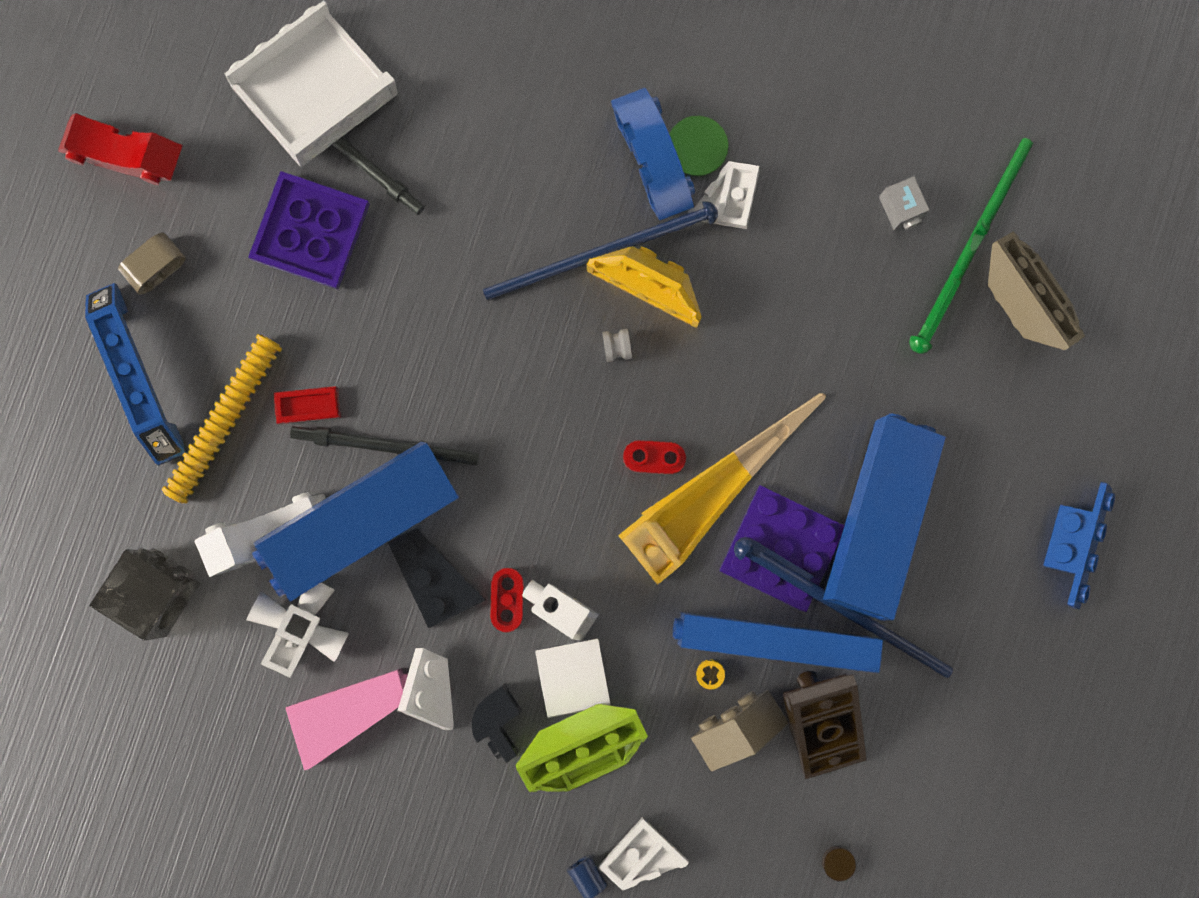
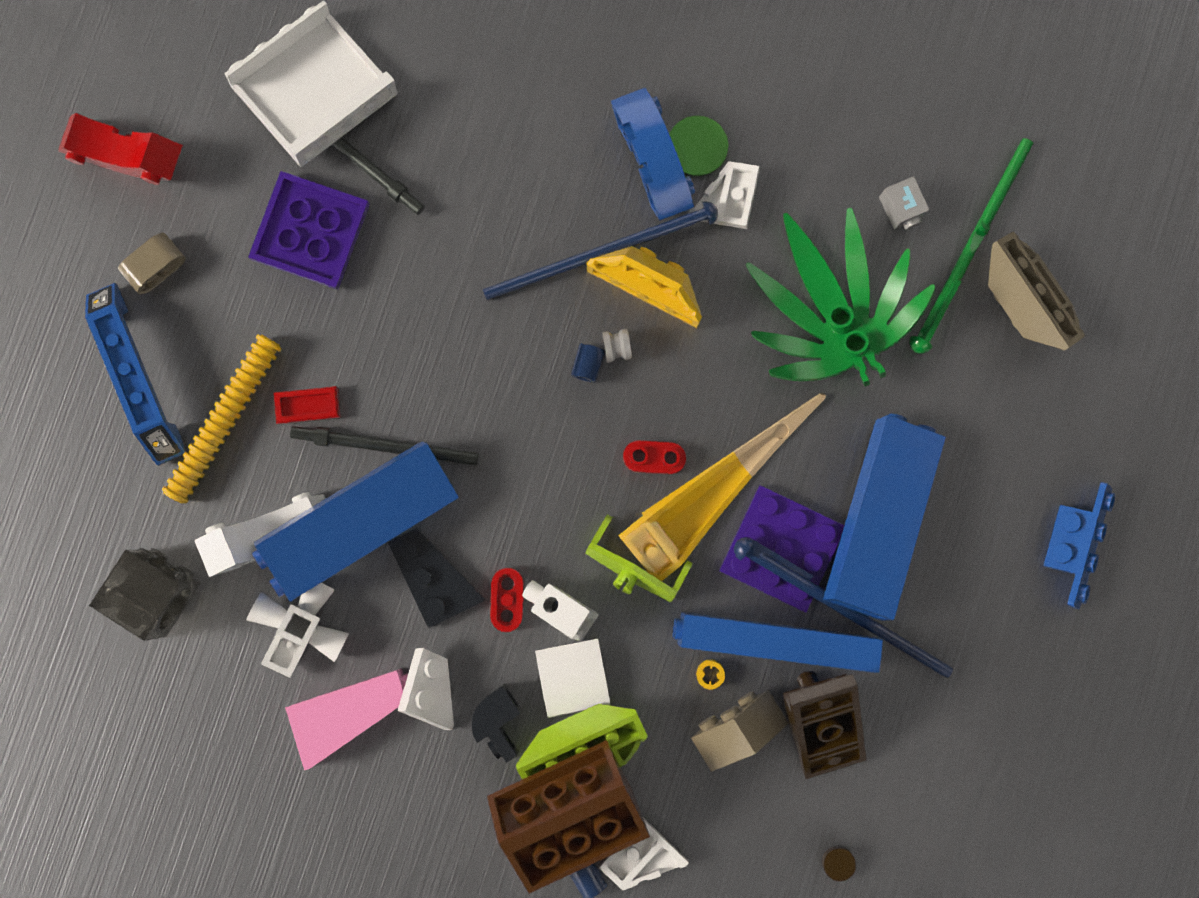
none -> reddish brown brick [487,740,650,894]
none -> dark blue piece [571,343,605,383]
none -> lime piece [585,514,693,602]
none -> green plant [746,208,935,387]

